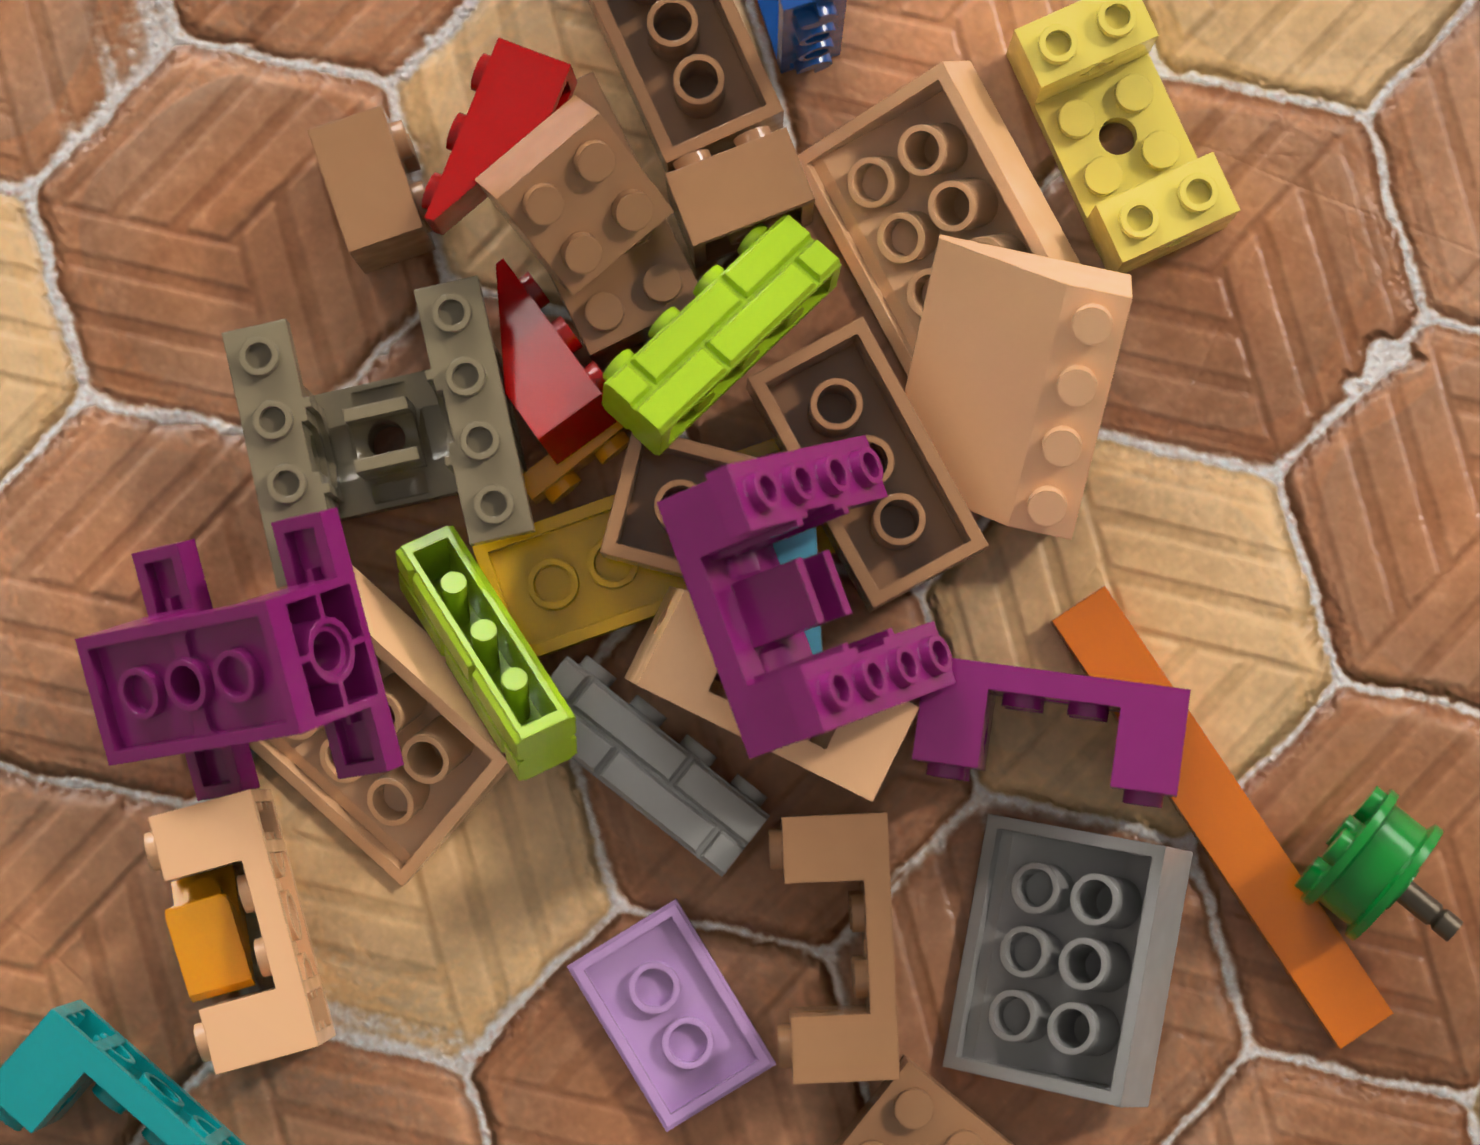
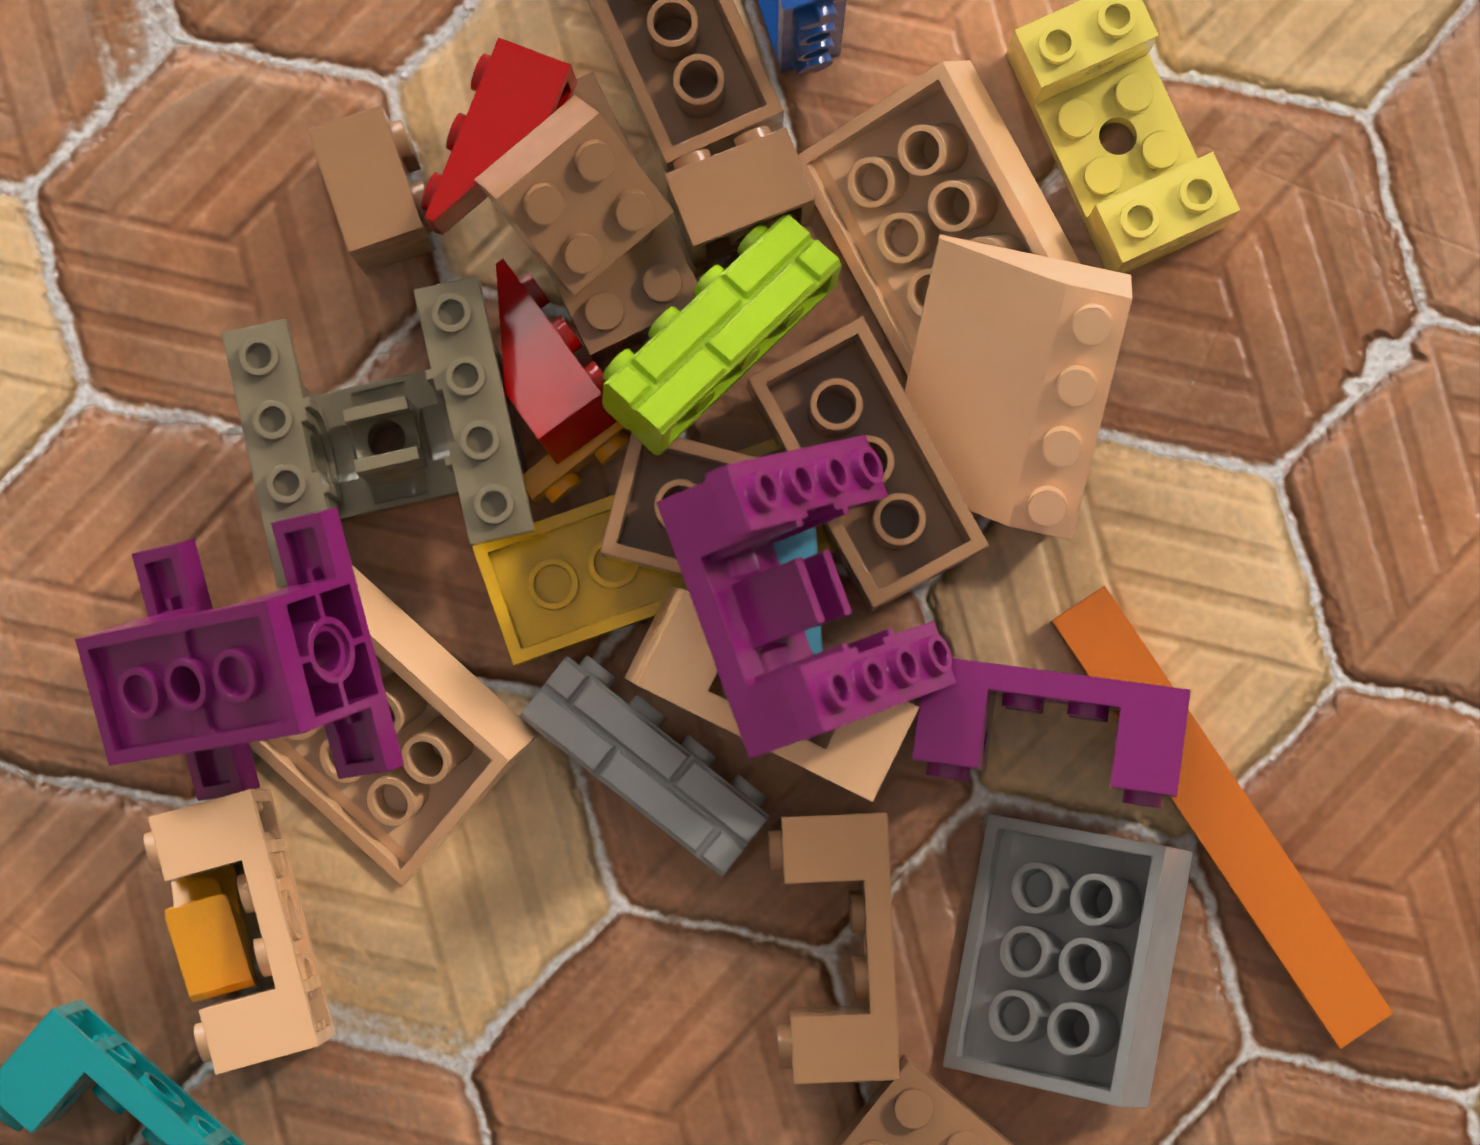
lime brick [395,525,577,781] -> none
lavender tile [567,898,776,1132] -> none
green wheel [1294,786,1463,942] -> none

